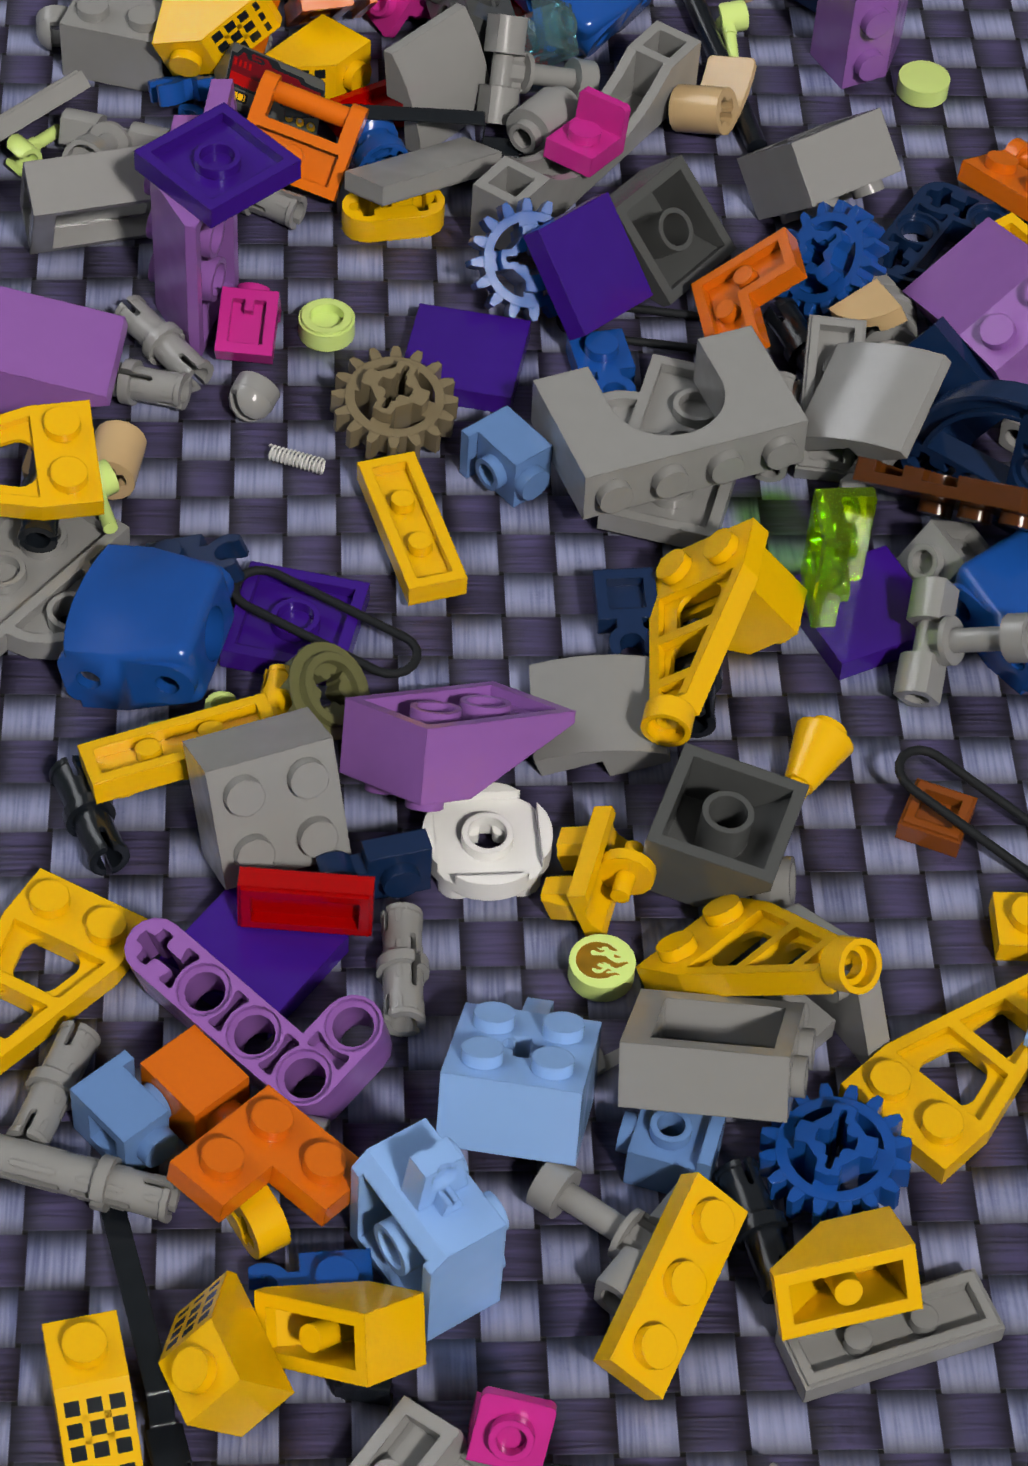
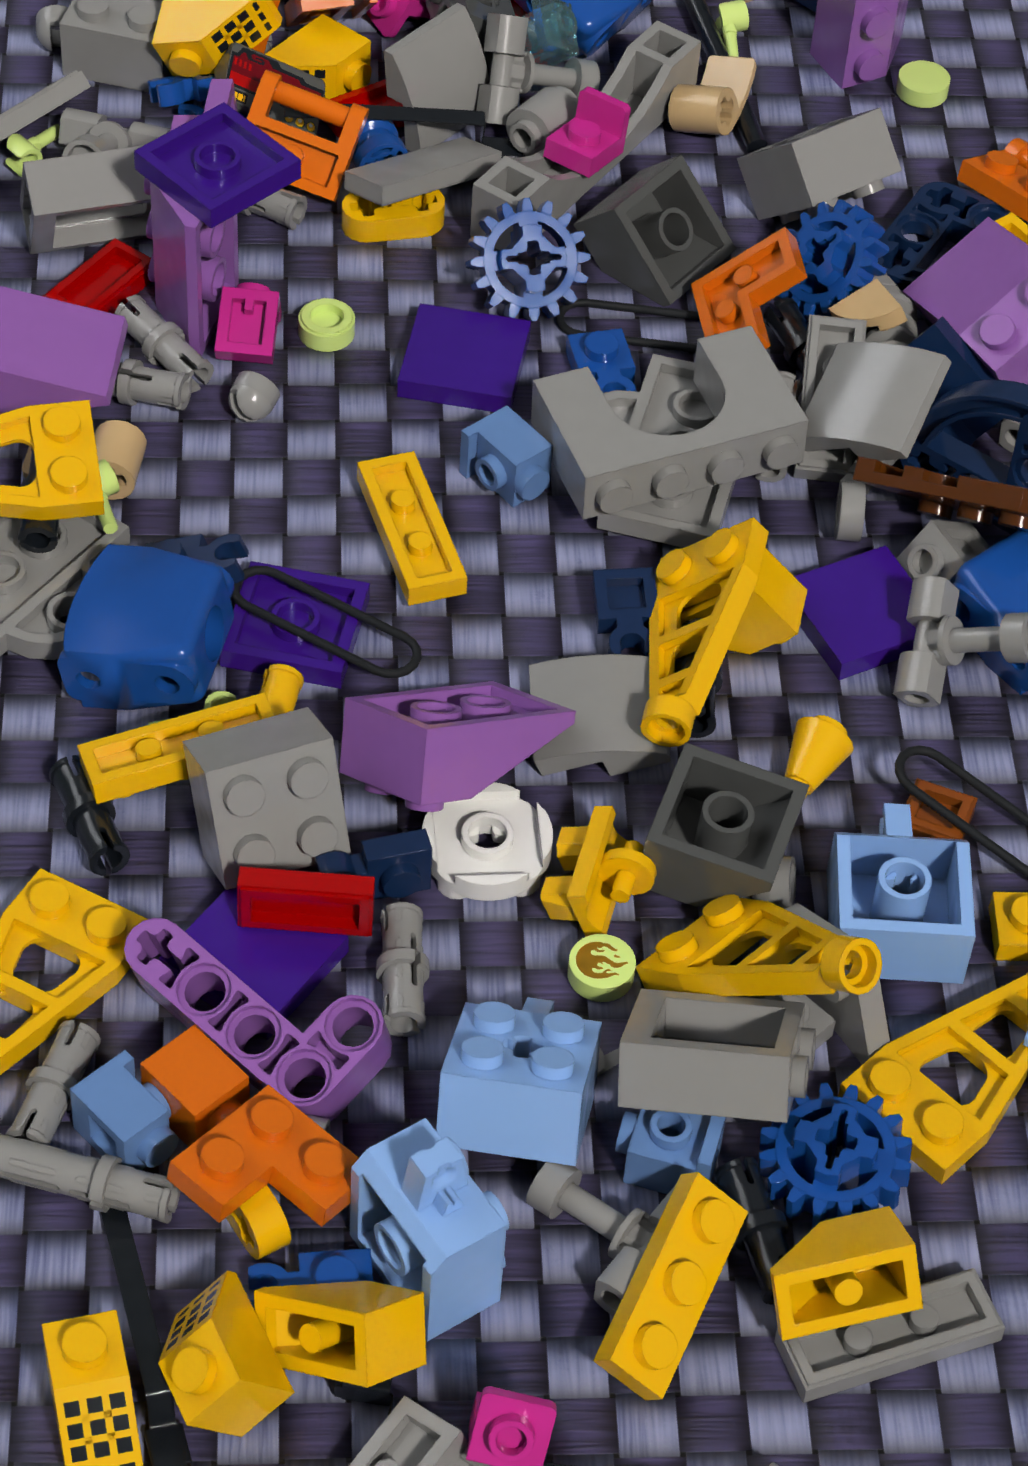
white leg [268,443,326,475] -> none
olive gear [280,642,370,741] -> none
dark tan gear [330,346,458,461] -> none
dark purple tile [523,192,653,341] -> none
clear neon green bracket [800,487,877,628] -> none
none -> red tile [43,238,151,314]
none -> light blue hinge [827,803,976,984]

